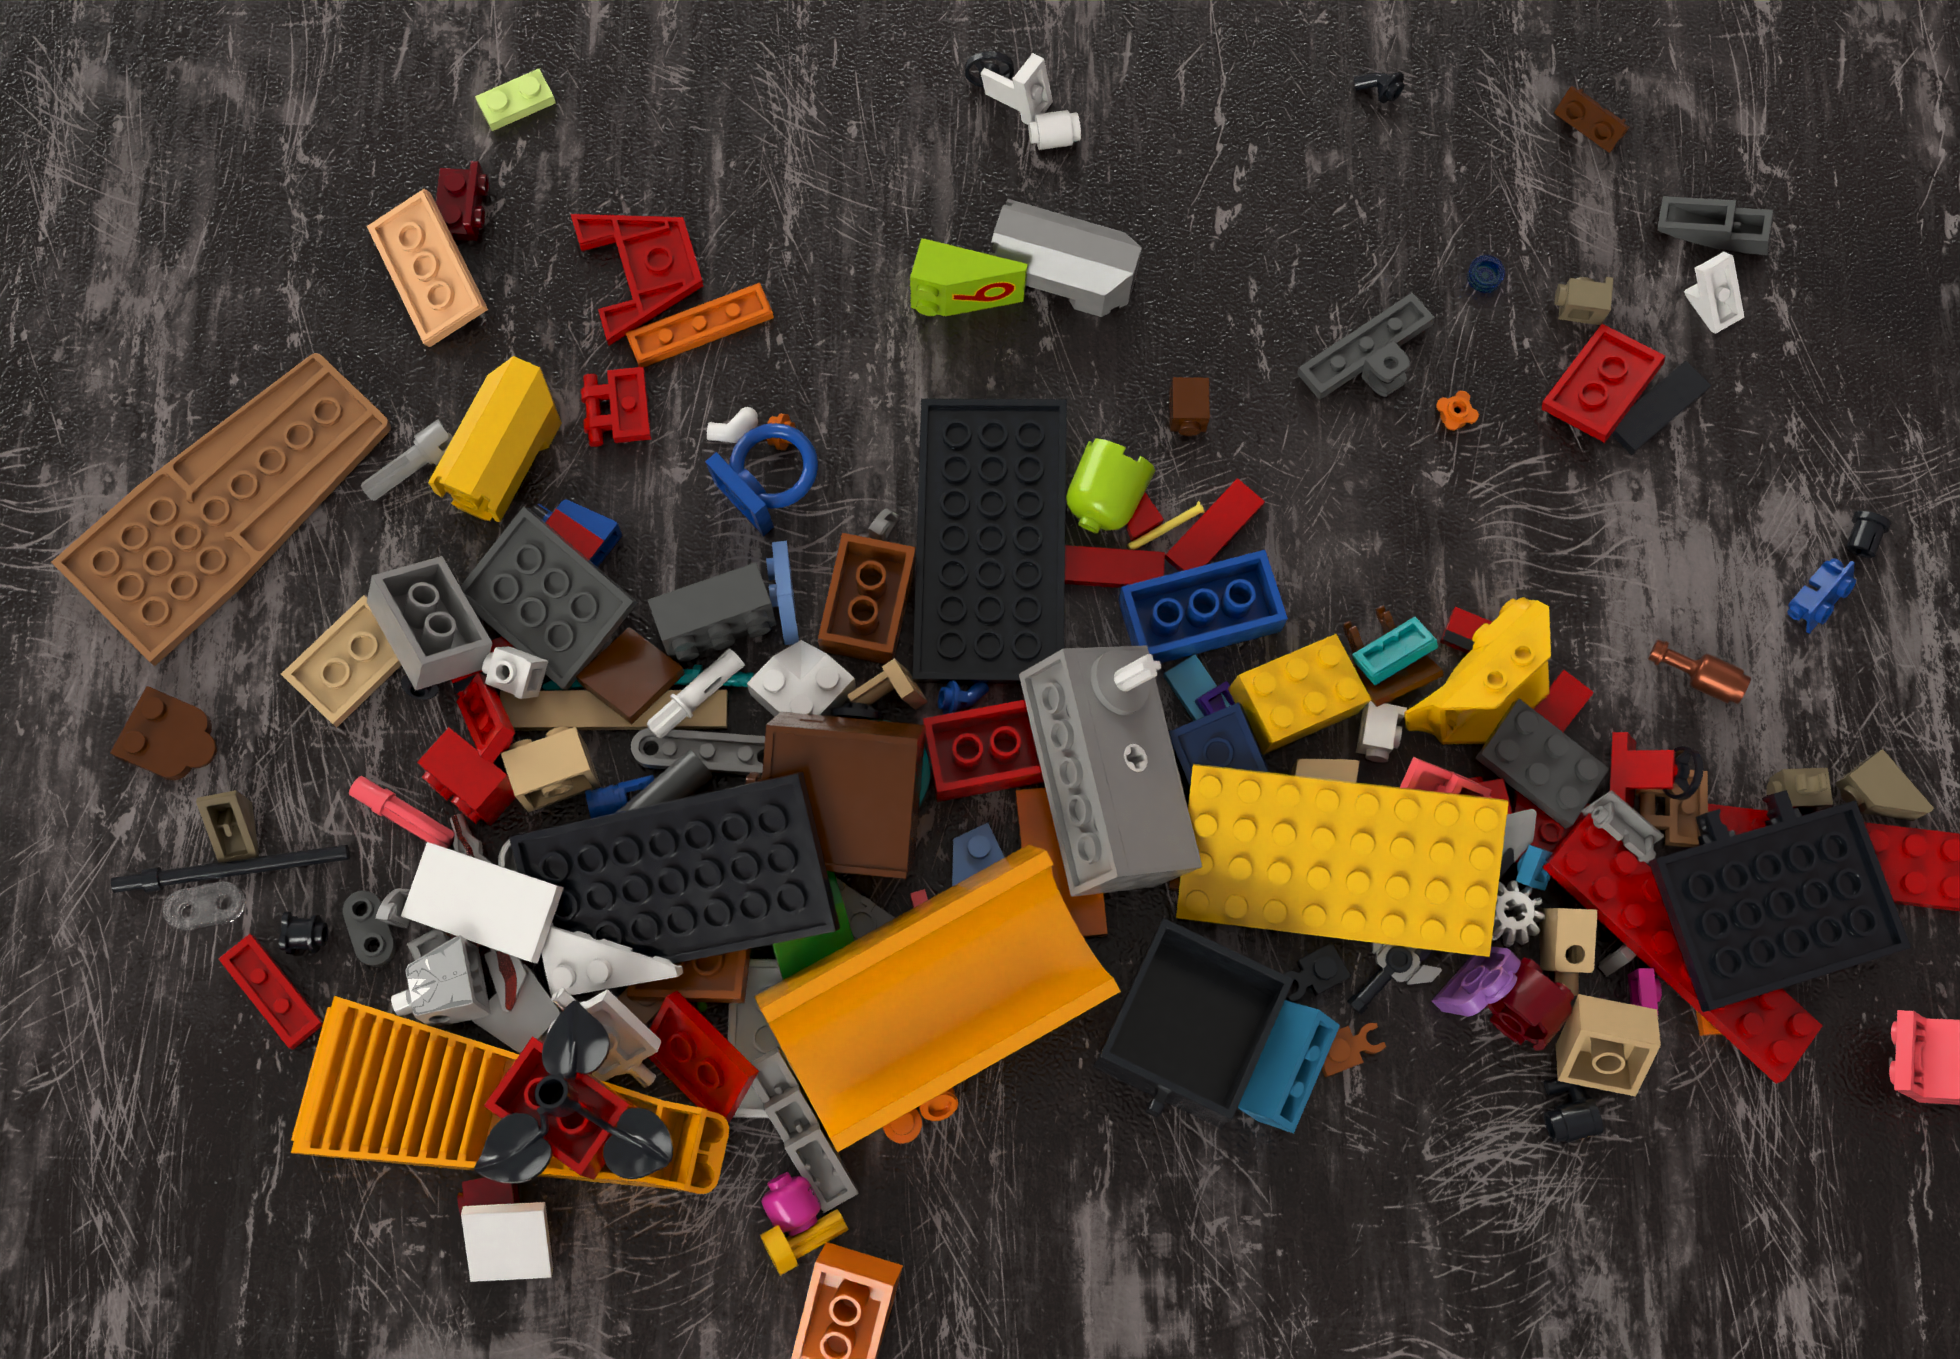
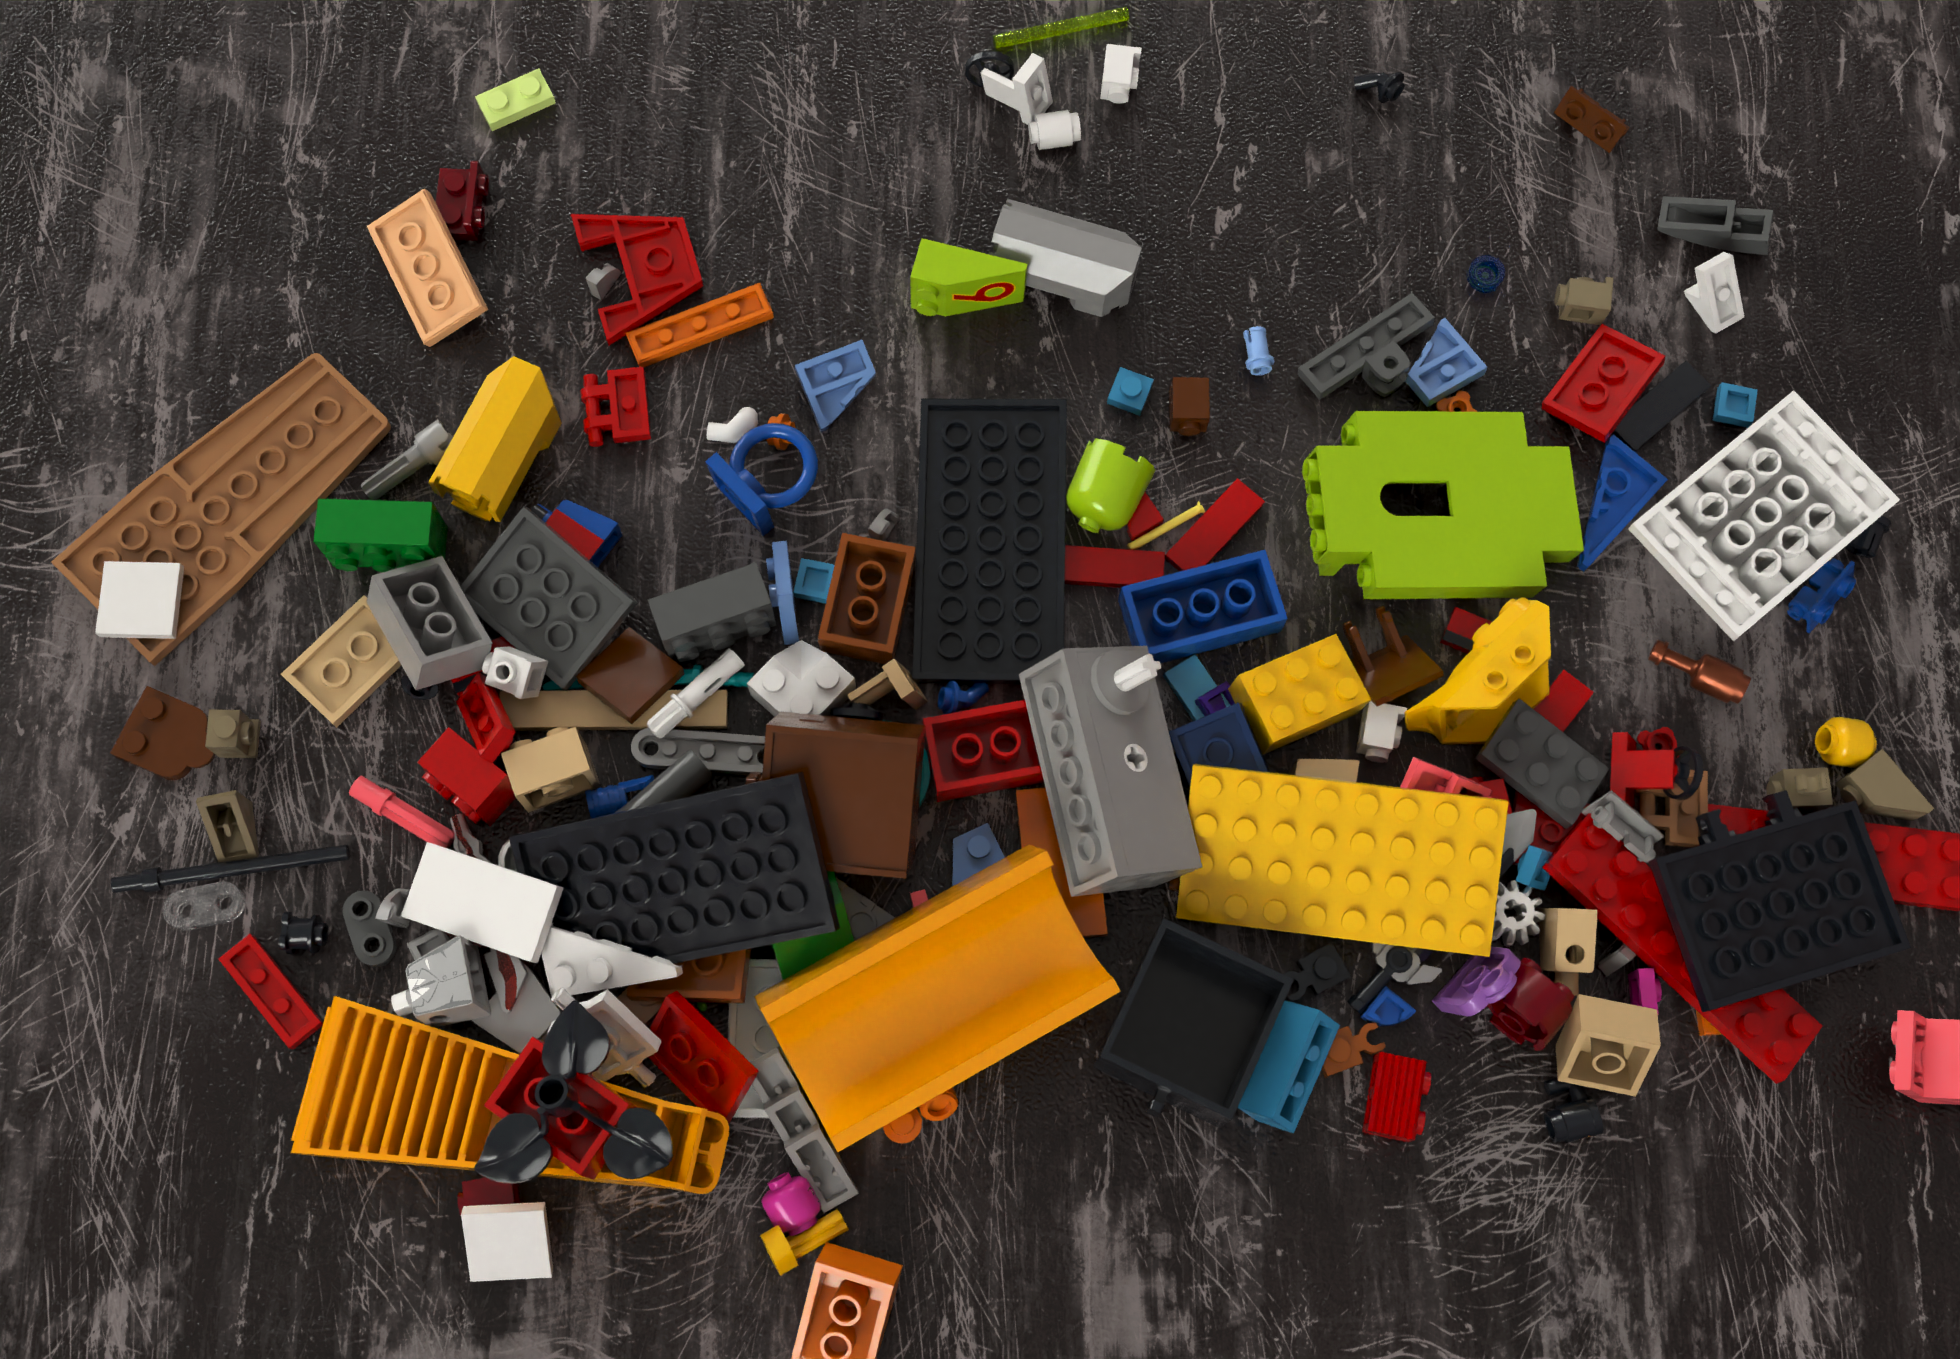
teal plate [1352,617,1438,685] -> none
none -> white tile [95,561,184,639]
none -> dark tan brick [205,709,261,758]
none -> green brick [313,499,448,572]
none -> light grey tile [586,263,622,301]
none -> dark azure plate [793,558,835,604]
none -> medium blue wing [795,340,876,432]
none -> clear neon green bar [993,7,1129,49]
none -> white brick [1100,44,1141,104]
none -> dark azure plate [1107,367,1154,416]
none -> light blue pin [1243,326,1274,375]
none -> lime panel [1302,411,1584,599]
none -> blue tile [1360,986,1416,1026]
none -> red brick [1362,1052,1431,1142]
none -> medium blue wing [1405,318,1487,407]
none -> blue wing [1577,434,1668,572]
none -> white wedge [1628,390,1900,641]
none -> red plate [1637,727,1679,758]
none -> dark azure plate [1713,382,1758,428]
none -> yellow head [1815,717,1877,768]

